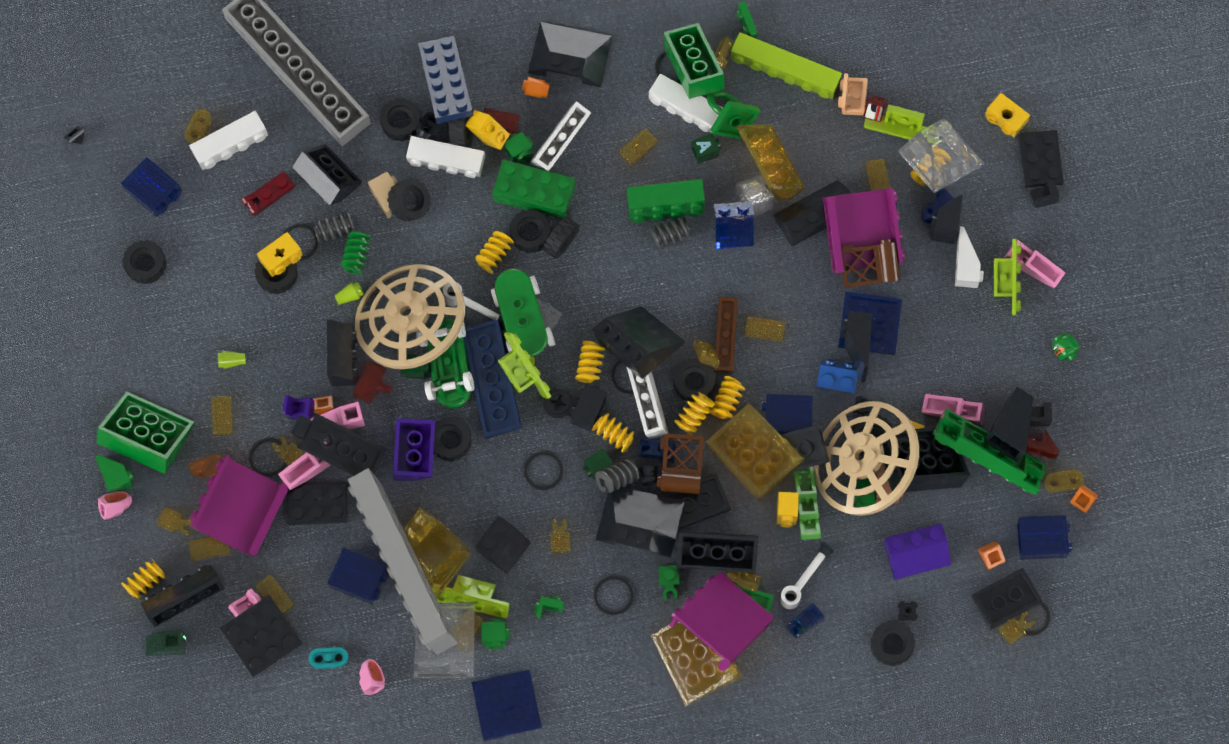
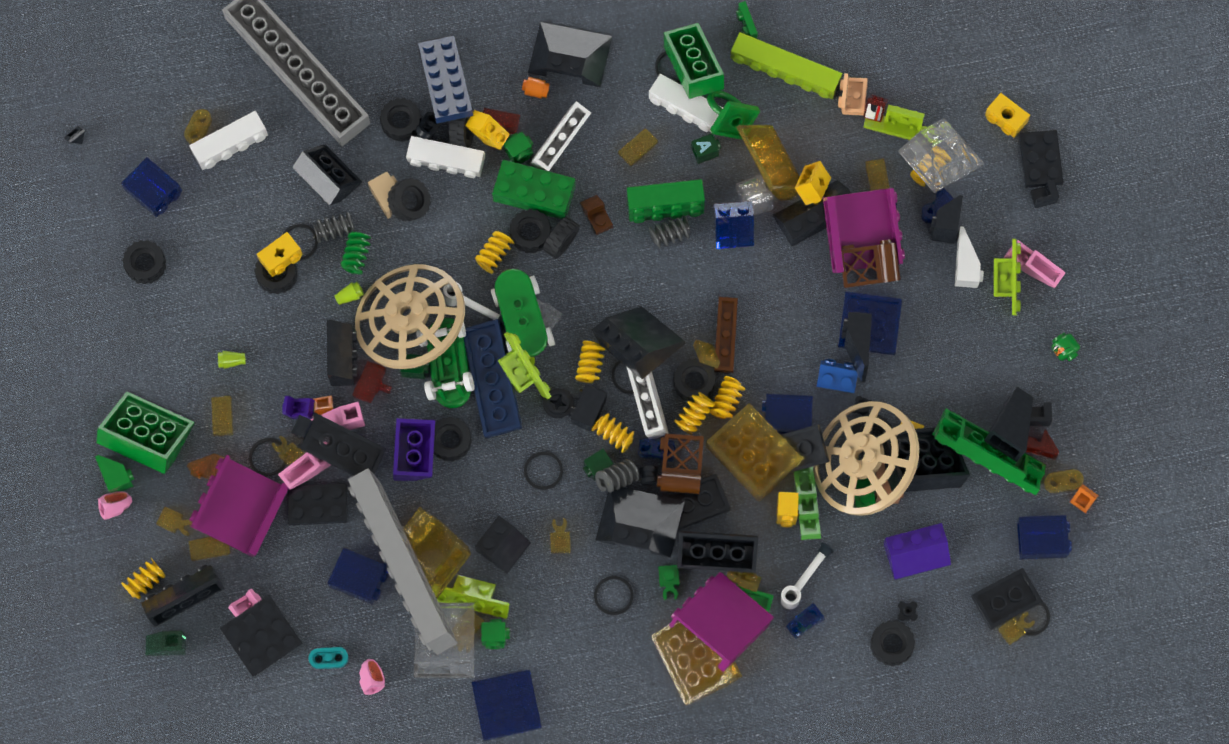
dark red plate [241,171,295,216] -> none
clear yellow plate [255,574,295,614] -> none
green bracket [534,596,565,620] -> none
clear yellow plate [715,35,734,70] -> none
clear yellow plate [745,316,785,342] -> none
bright pink slope [922,394,986,426] -> none
orange slope [978,541,1006,570] -> none
none -> reddish brown slope [580,195,613,235]
none -> yellow brick [795,161,831,205]

